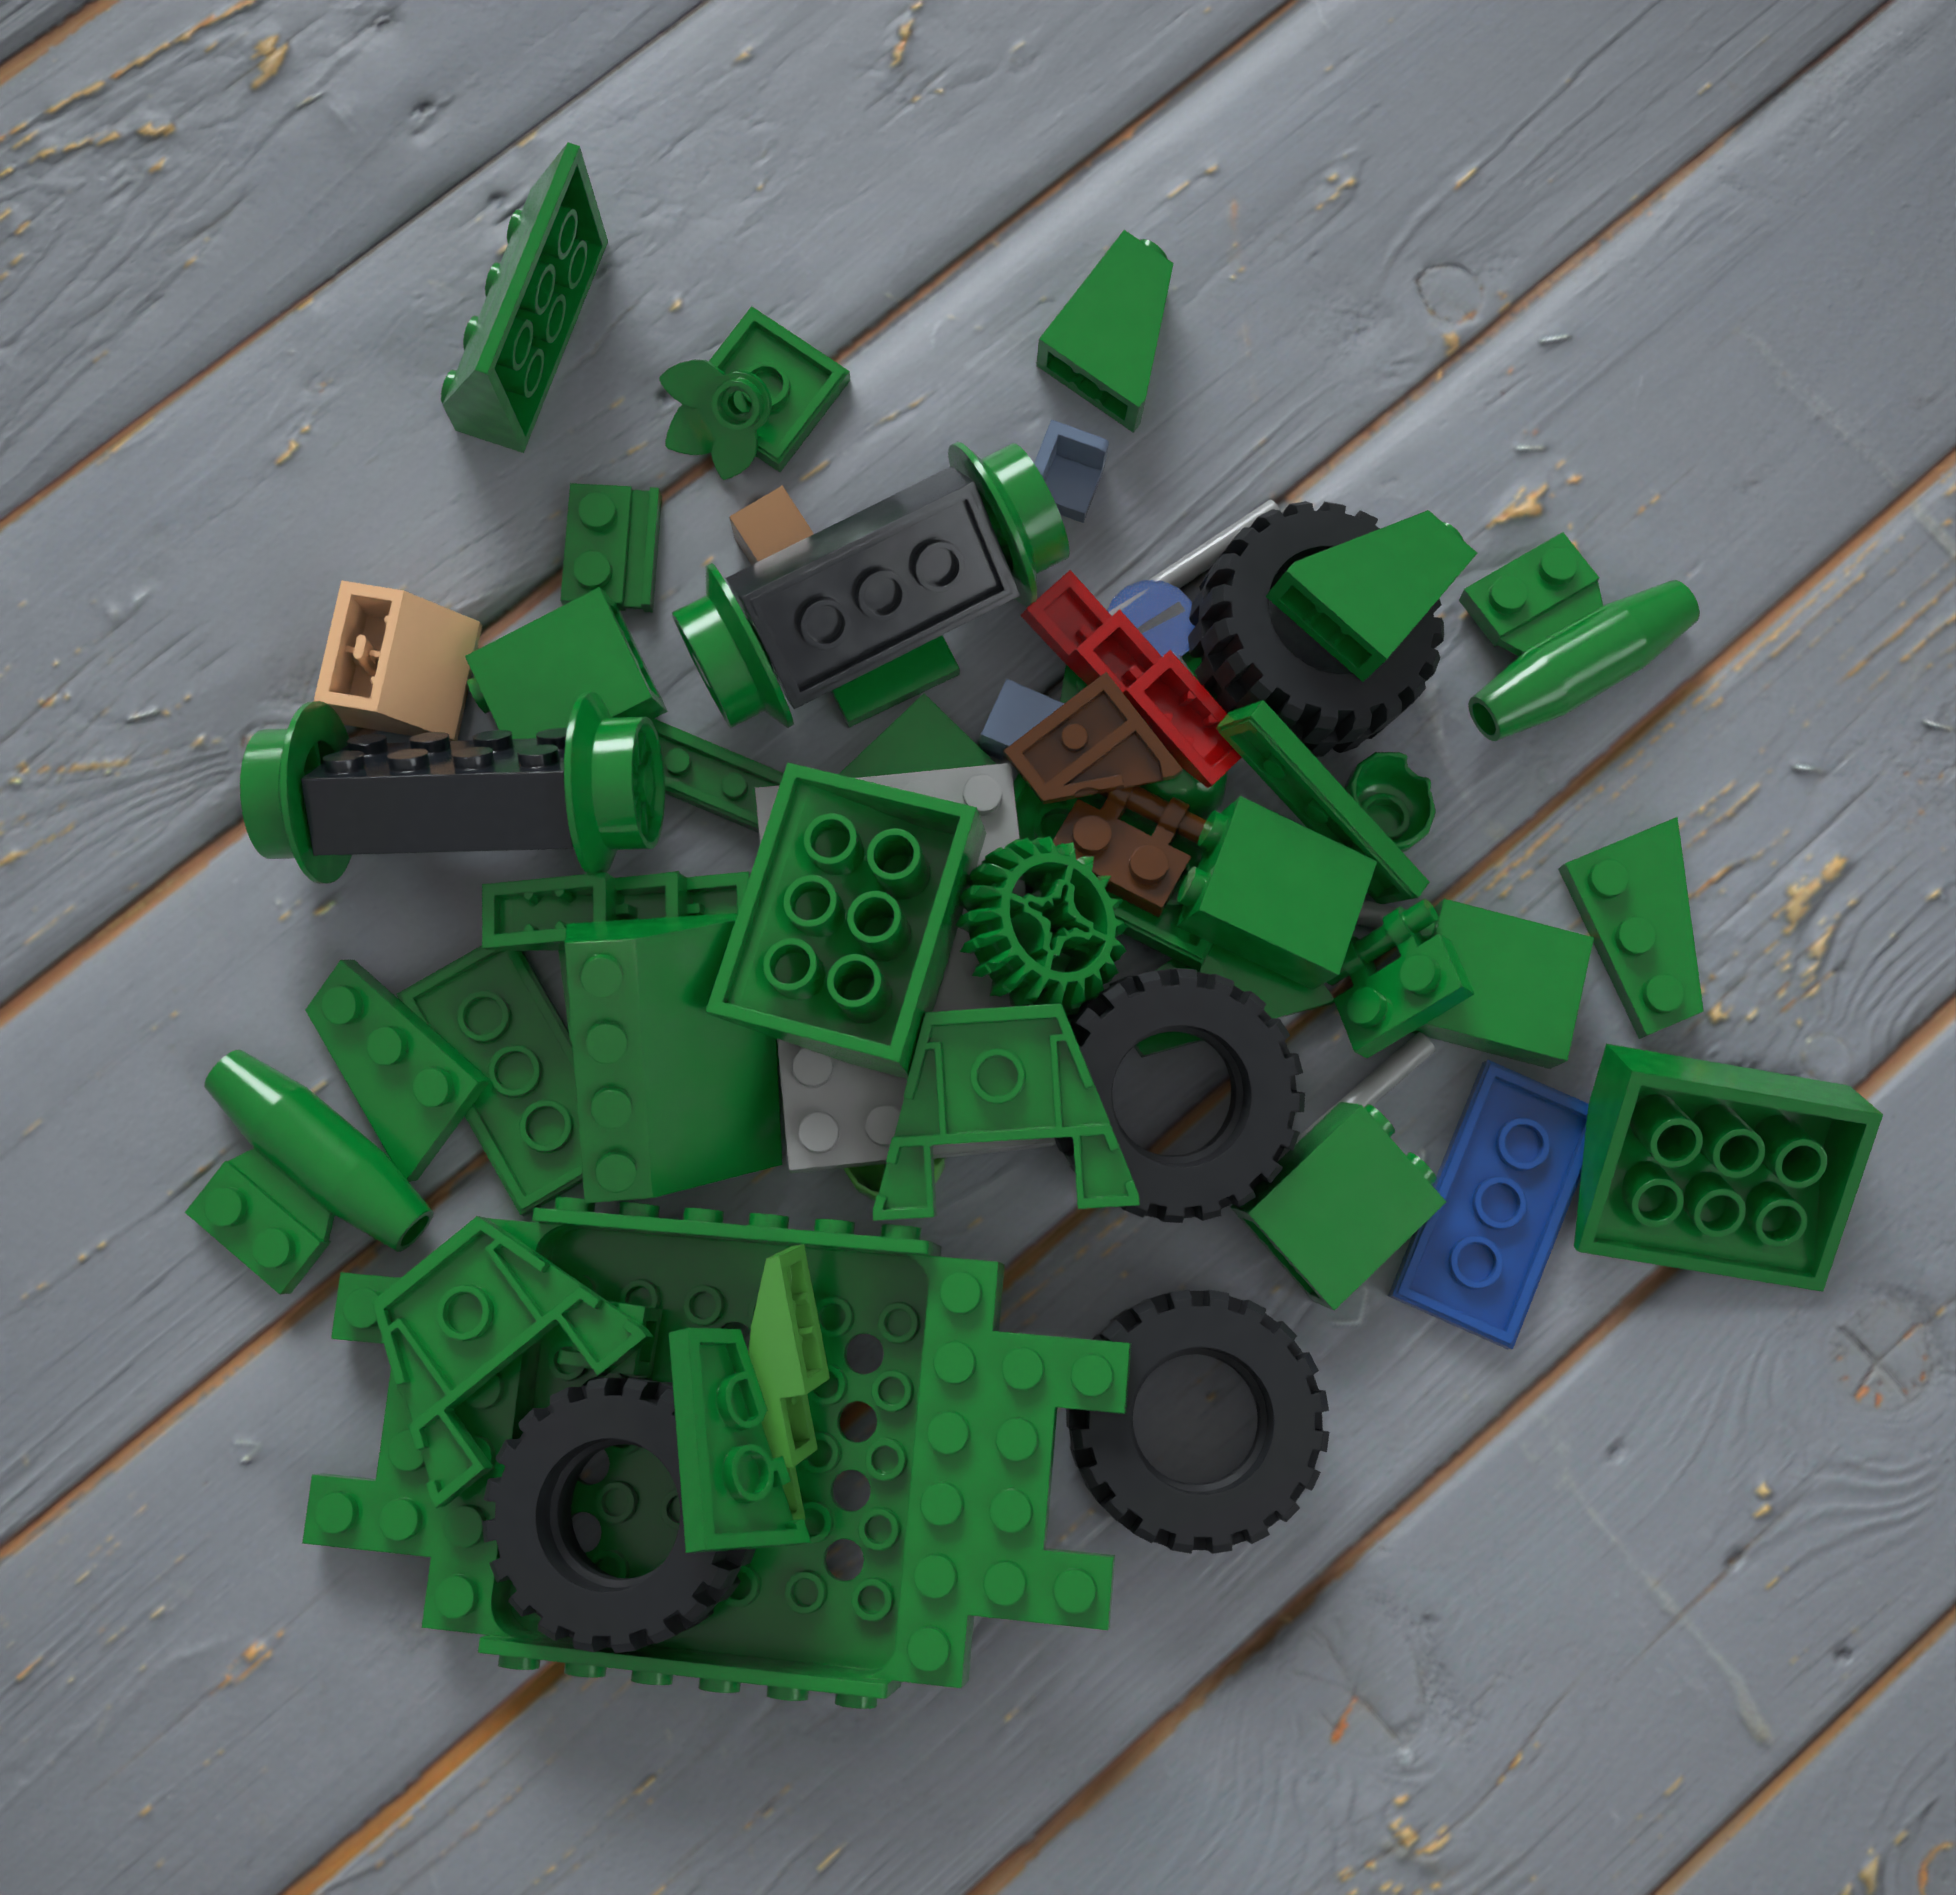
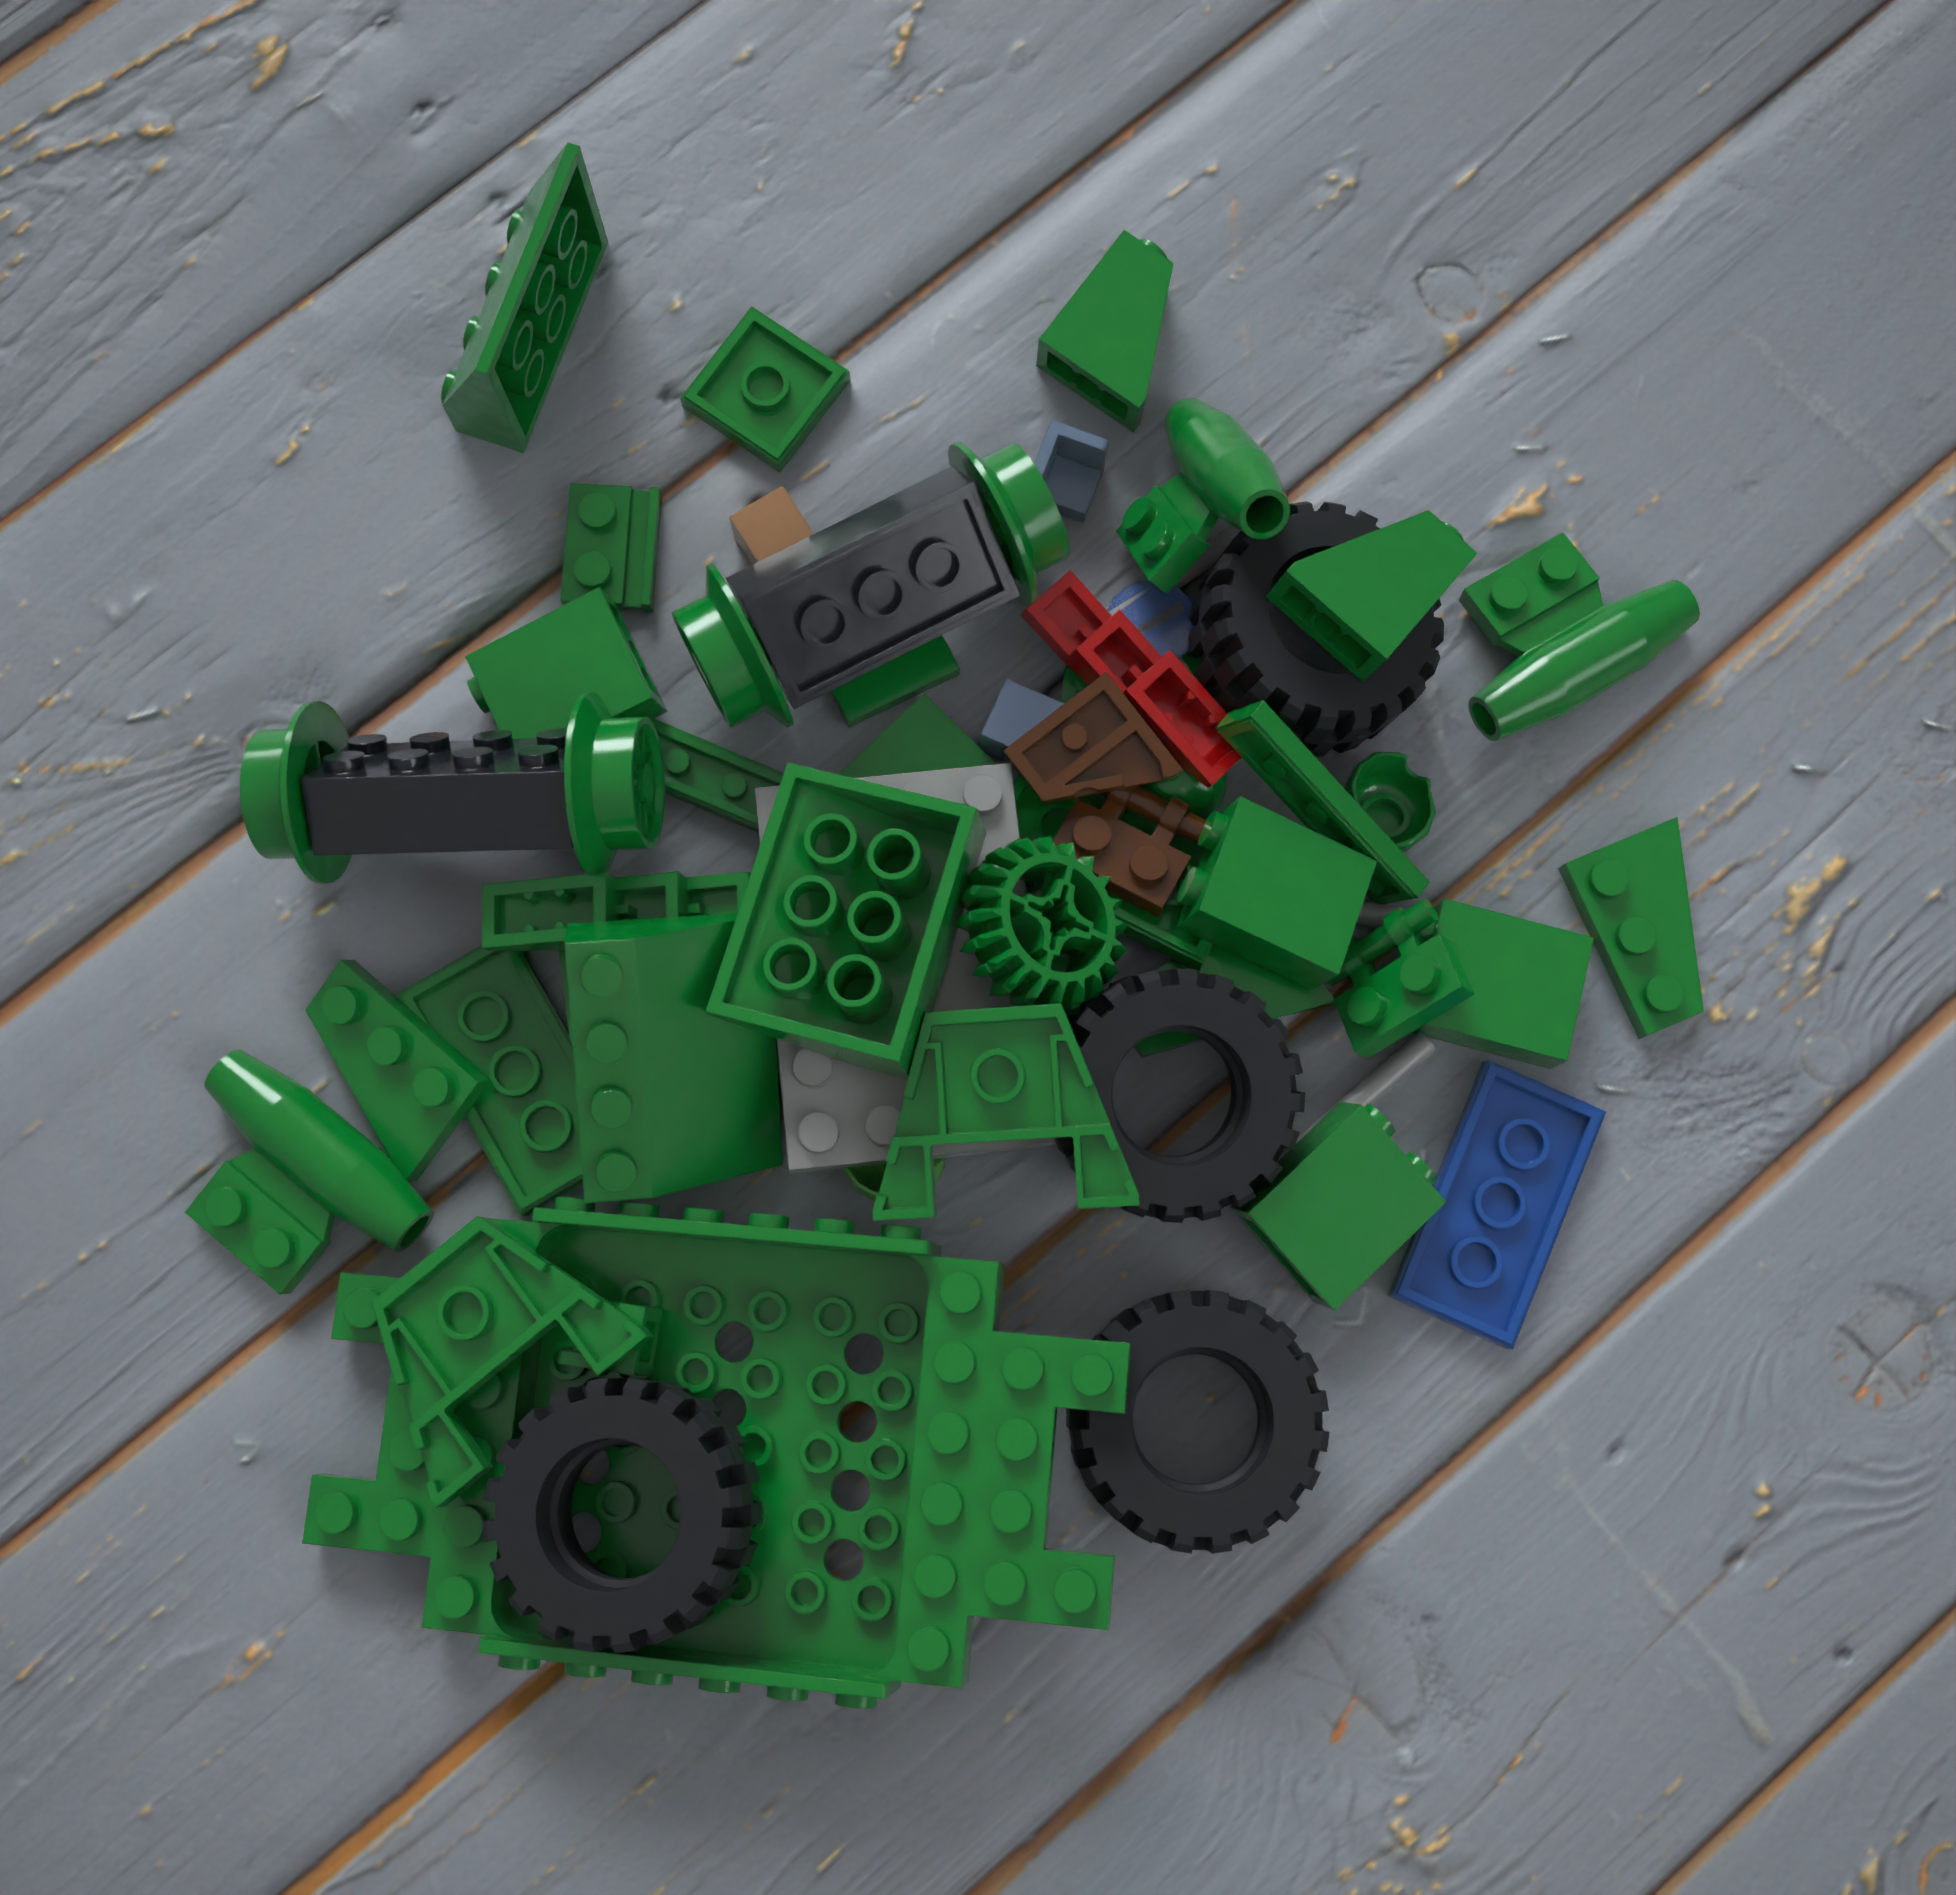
light nougat slope [314,580,482,741] -> none
green plate [659,359,772,480] -> none
green wing [669,1328,811,1553] -> none
bright green slope [748,1244,830,1520] -> none
green slope [1574,1044,1883,1292] -> none
none -> green plate [1116,398,1290,594]

